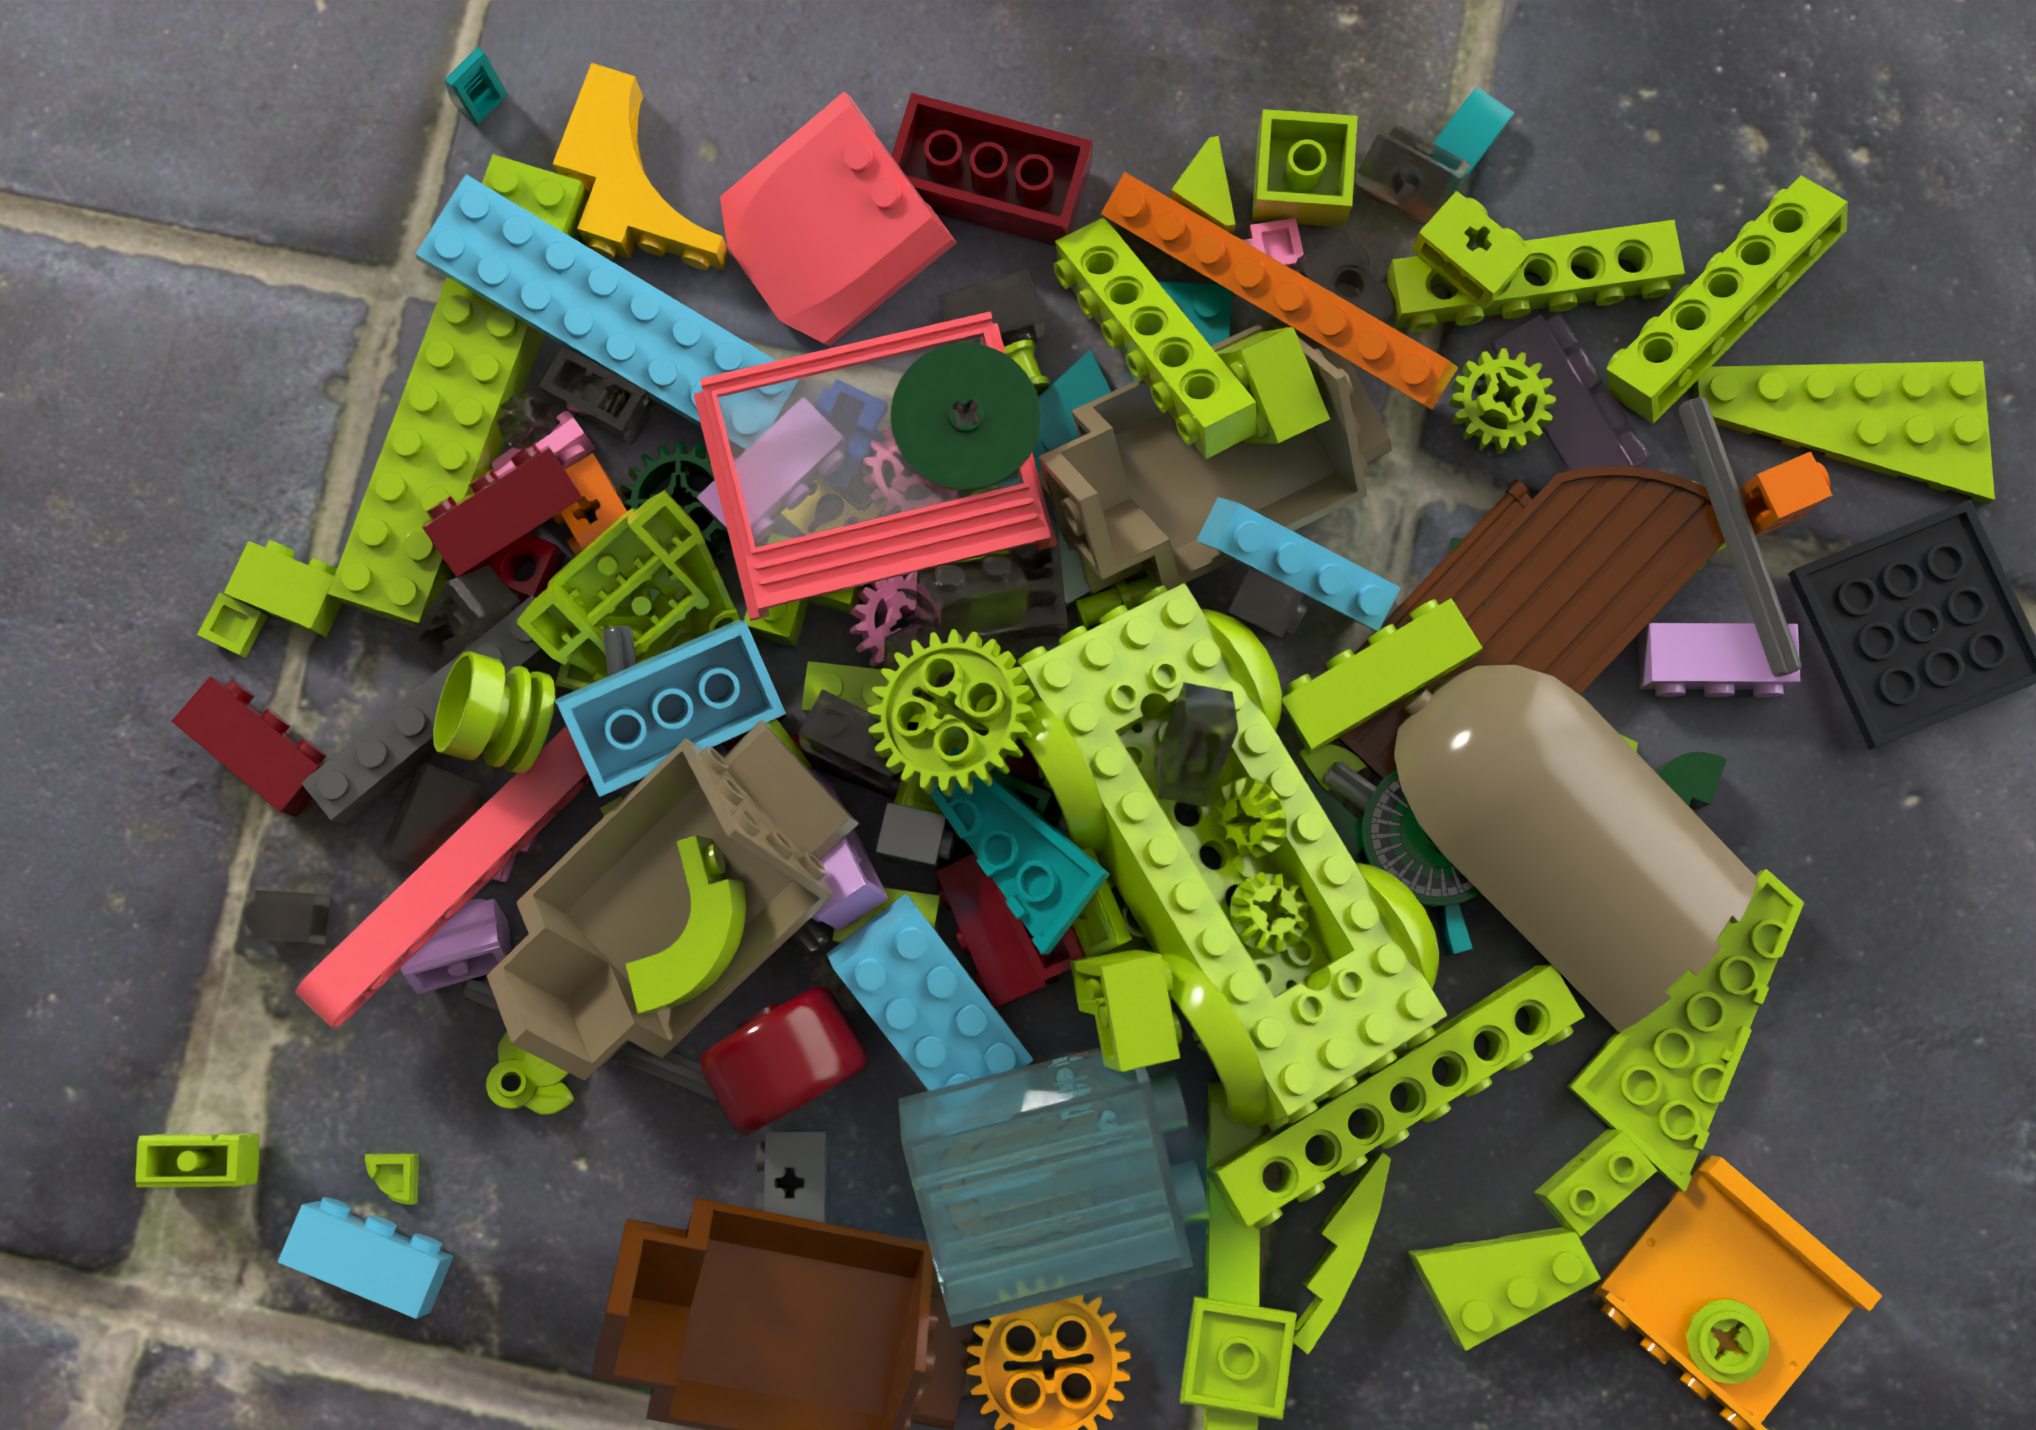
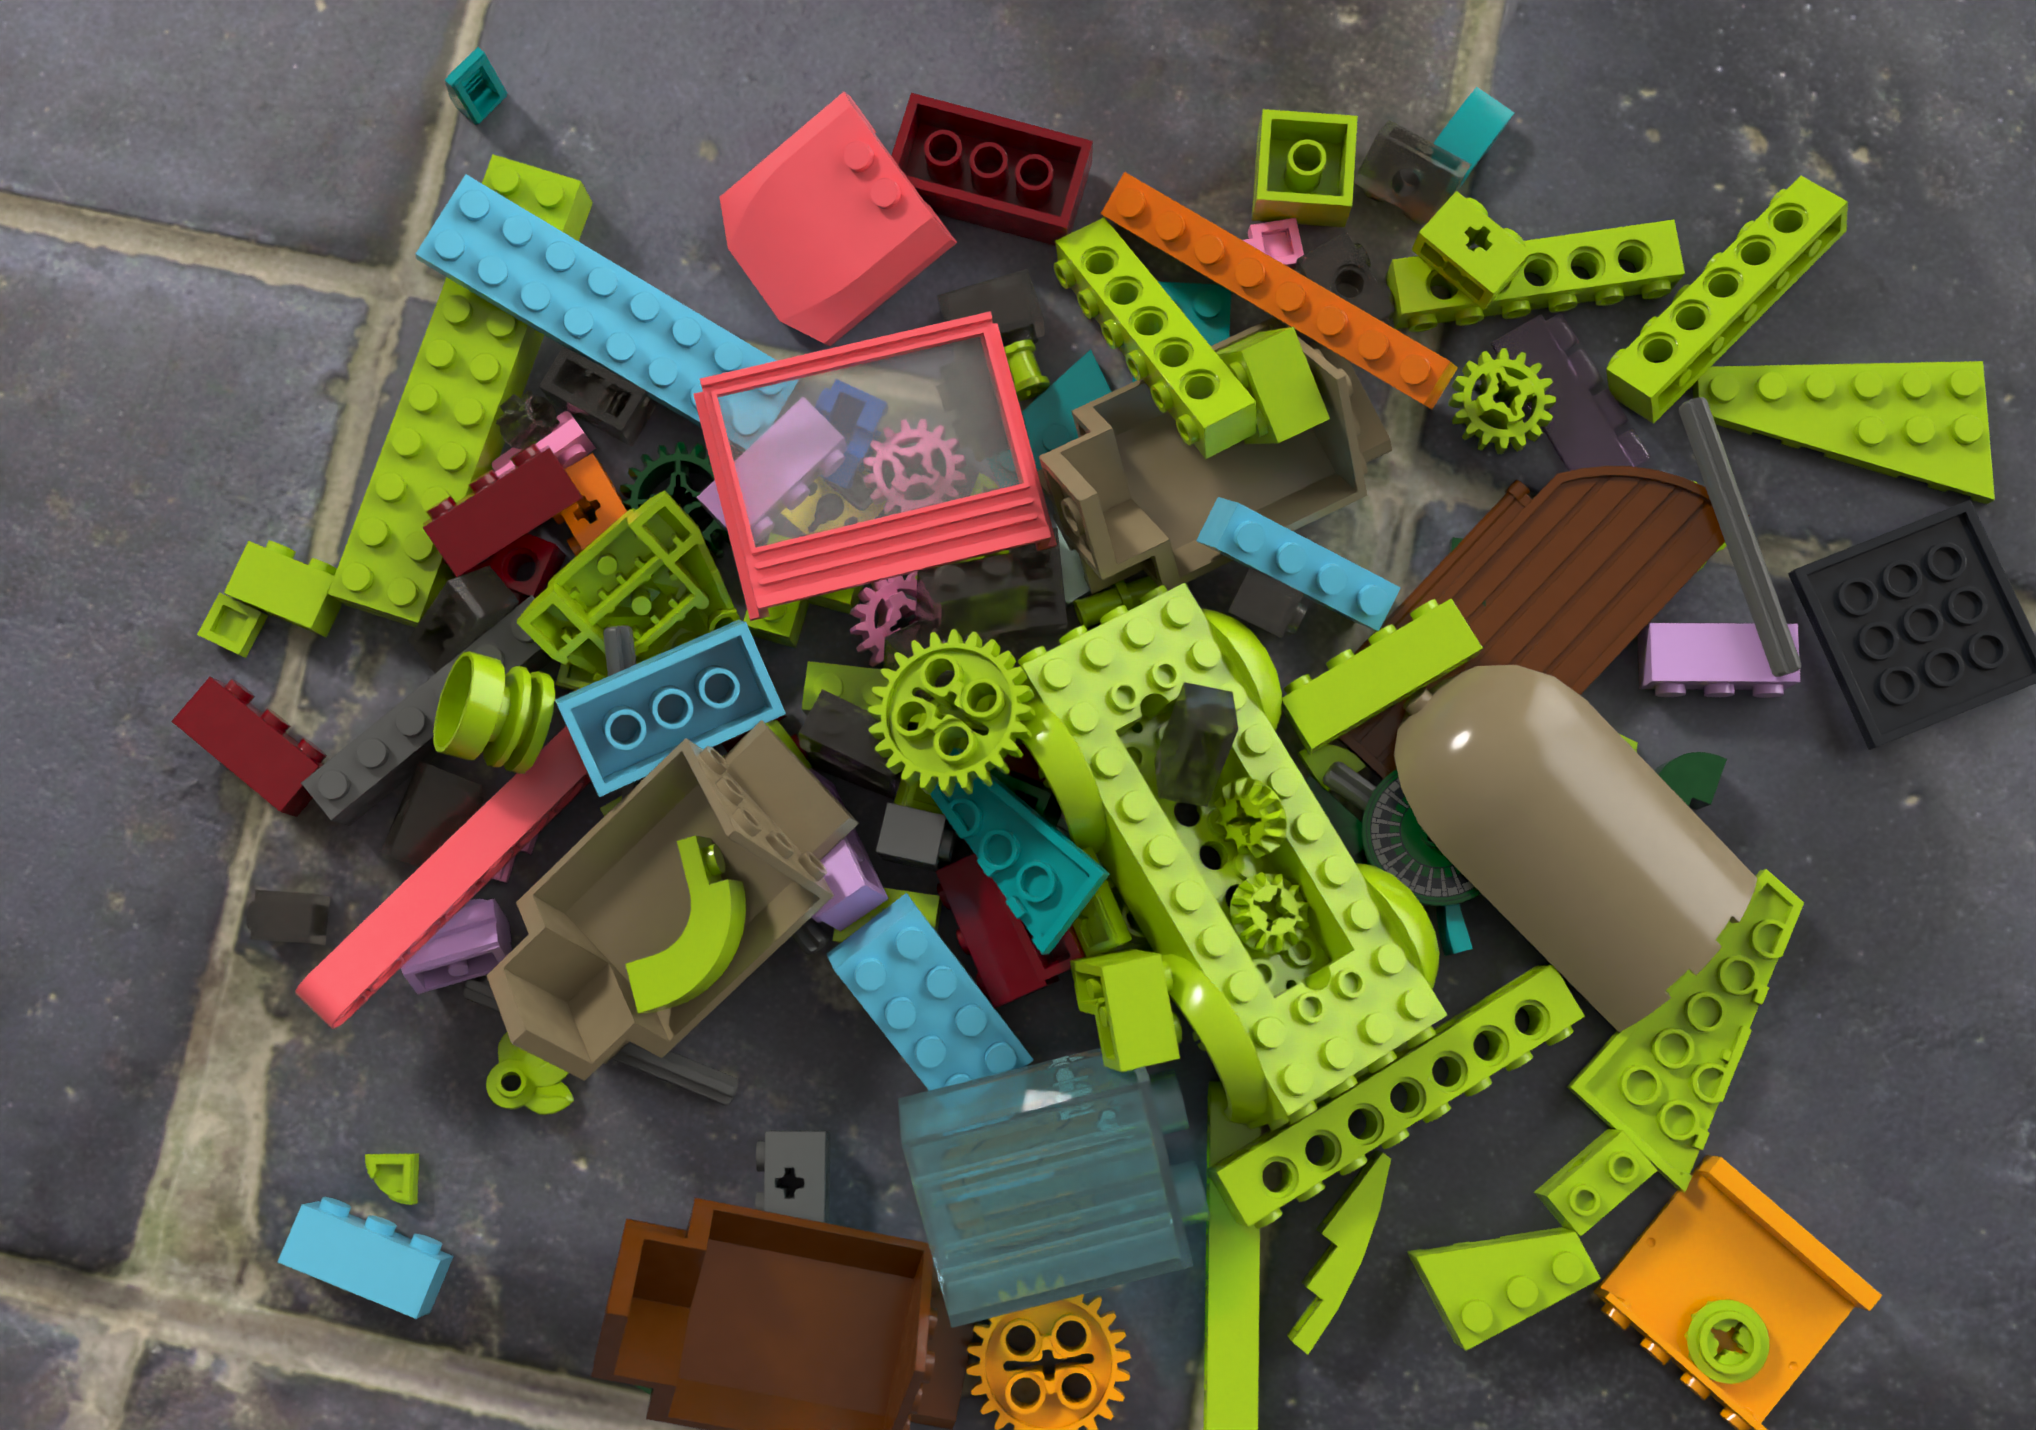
lime brick [135,1133,260,1187] -> none
yellow arch [553,63,730,270] -> none
dark red wheel [700,986,867,1136] -> none
dark green piece [890,343,1041,491] -> none
lime slope [1170,136,1236,235] -> none
lime tile [1179,1296,1297,1420] -> none
orange brick [1739,451,1833,538] -> none

